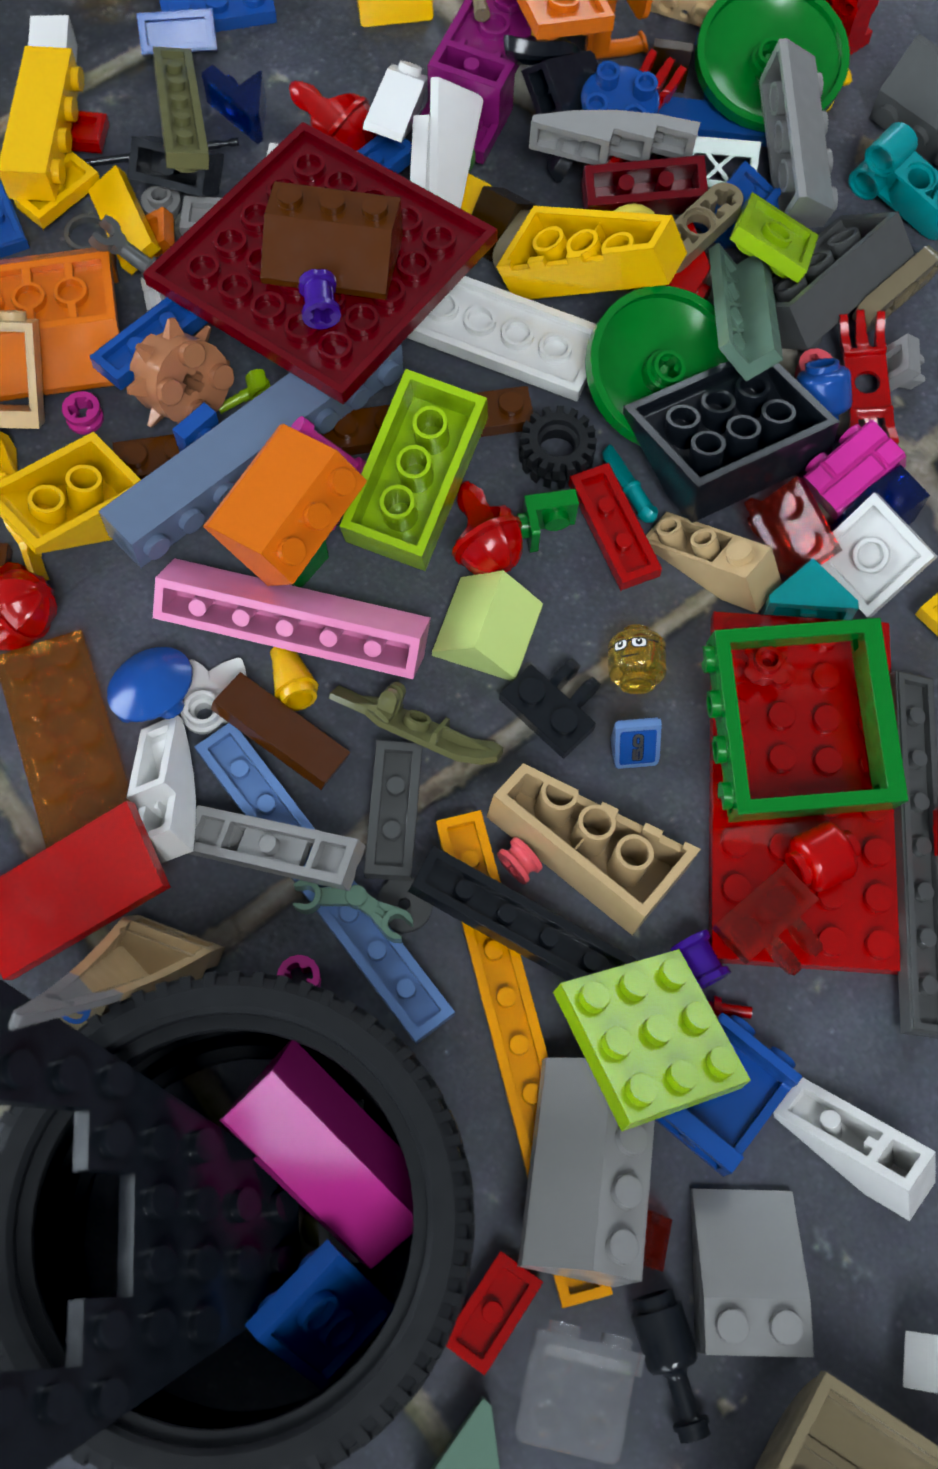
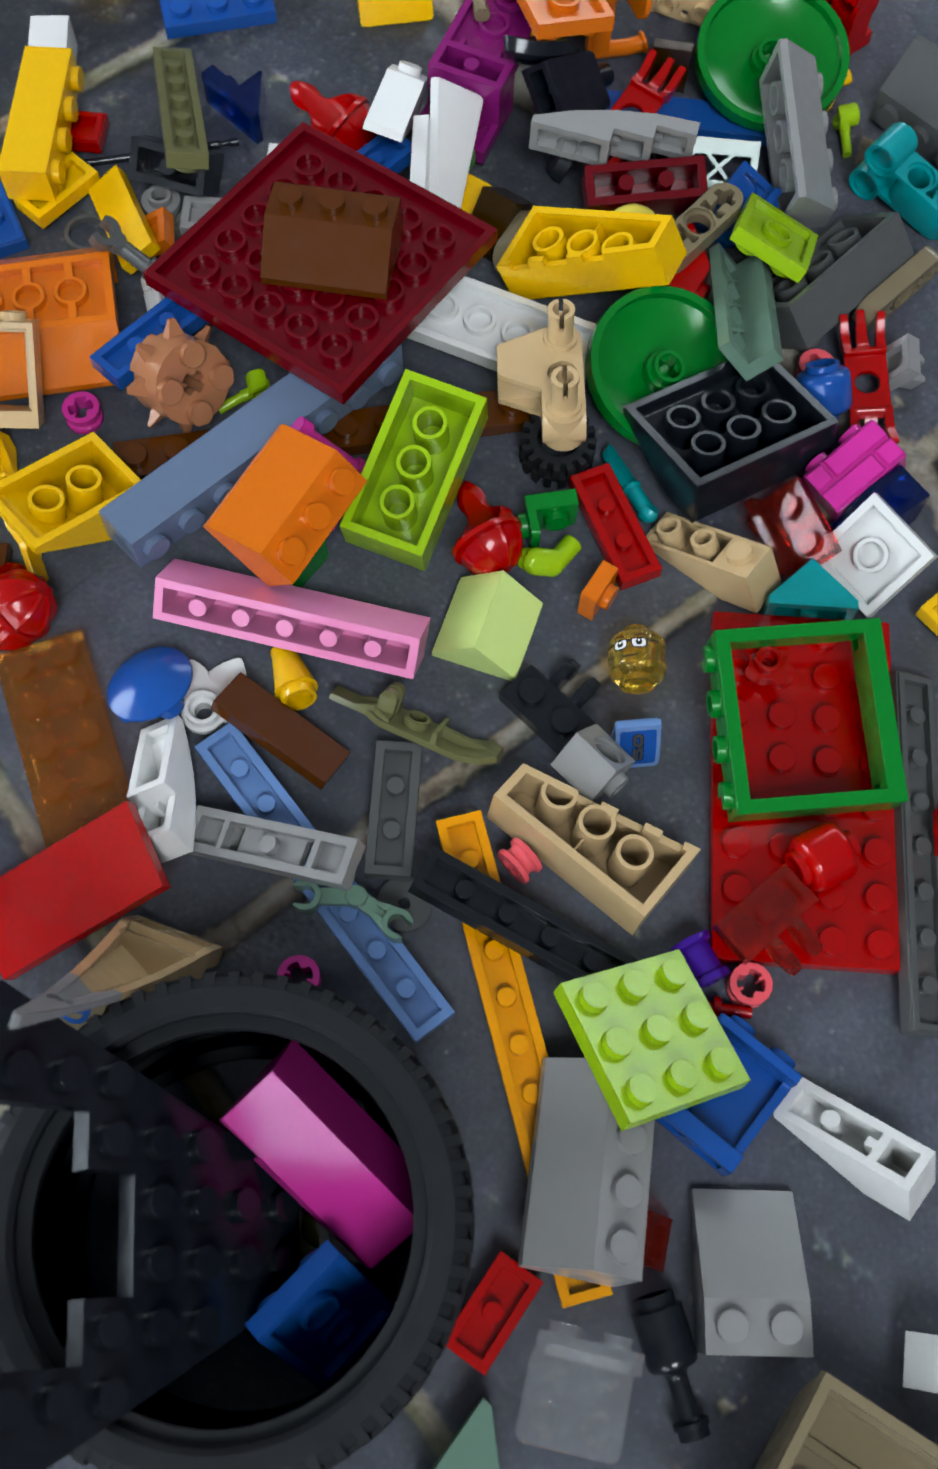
tile [136,8,218,56] -> none
blue plate [172,402,219,452] -> none
dark purple bush [298,269,341,330] -> none
blue dish [581,60,660,114] -> none
none -> tan piece [497,299,587,451]
none -> lime arm [518,535,582,577]
none -> light grey brick [551,723,636,801]
none -> orange plate [577,560,619,621]
none -> coral bush [725,962,773,1009]
none -> lime hand [832,102,860,158]

